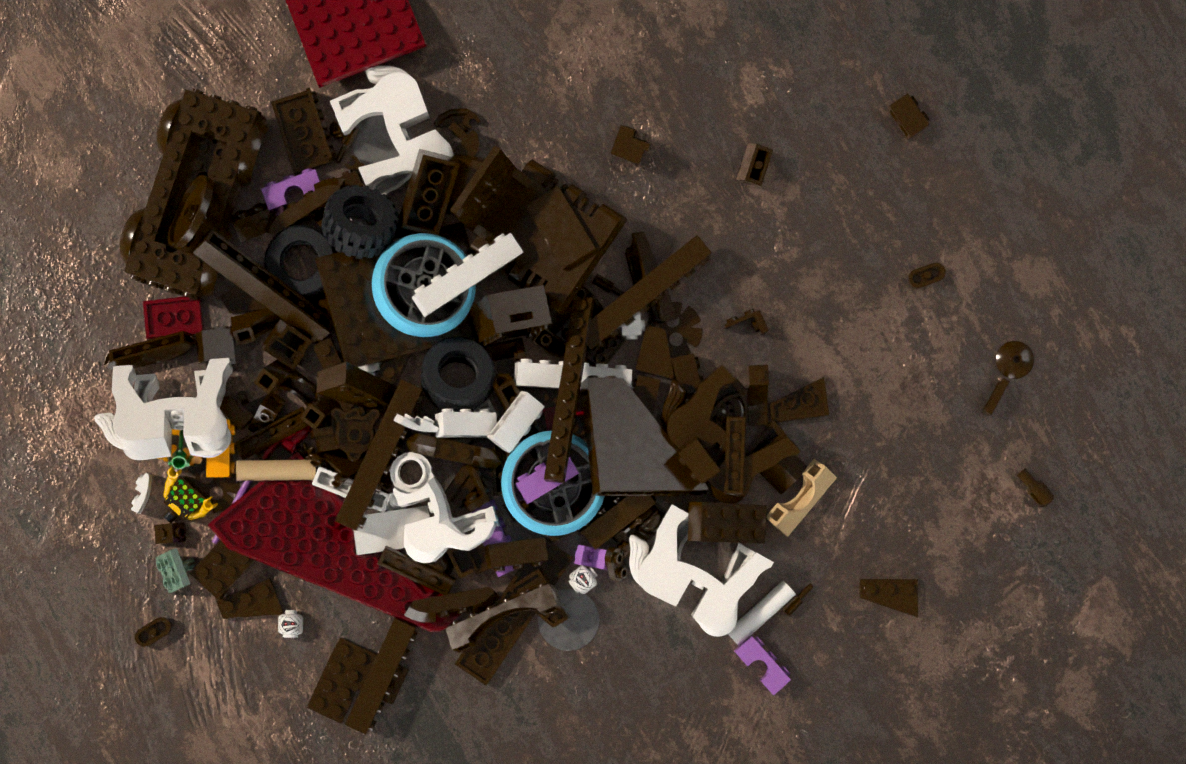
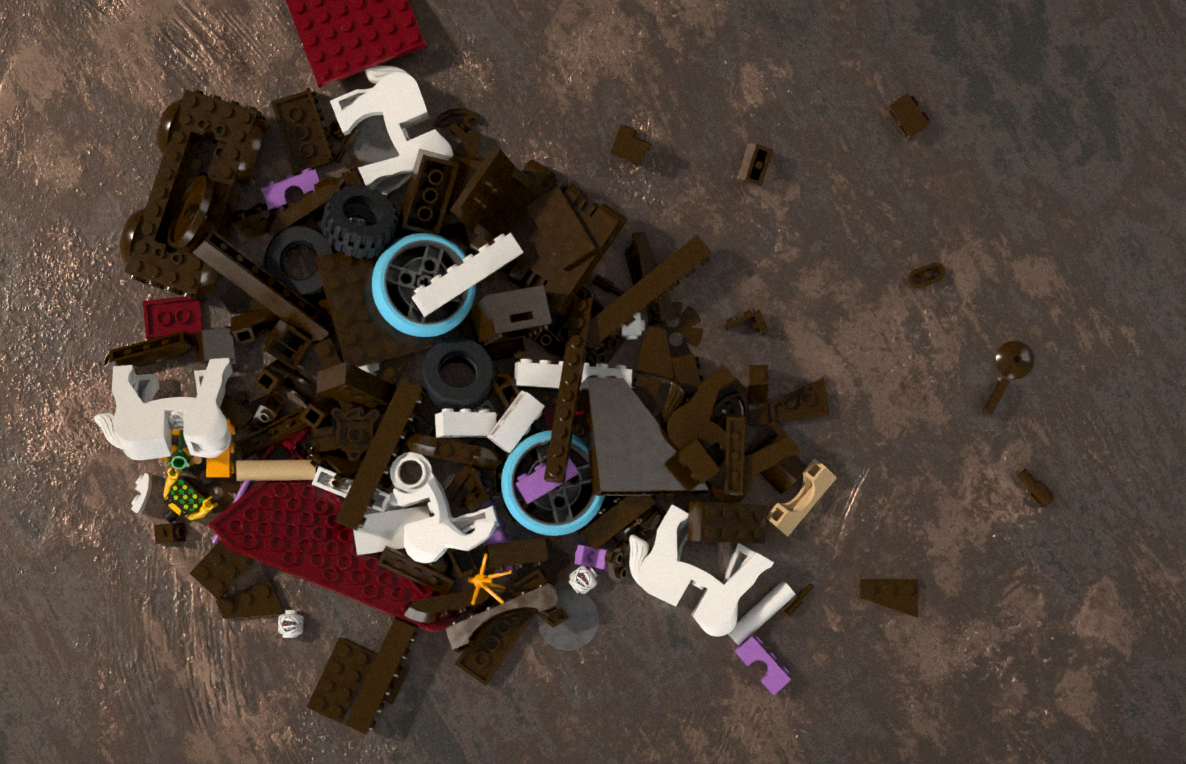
dark brown plate [135,617,172,647] -> none
sand green plate [156,548,196,593] -> none
white slope [393,414,439,432] -> none
none -> light orange plant [468,553,512,605]

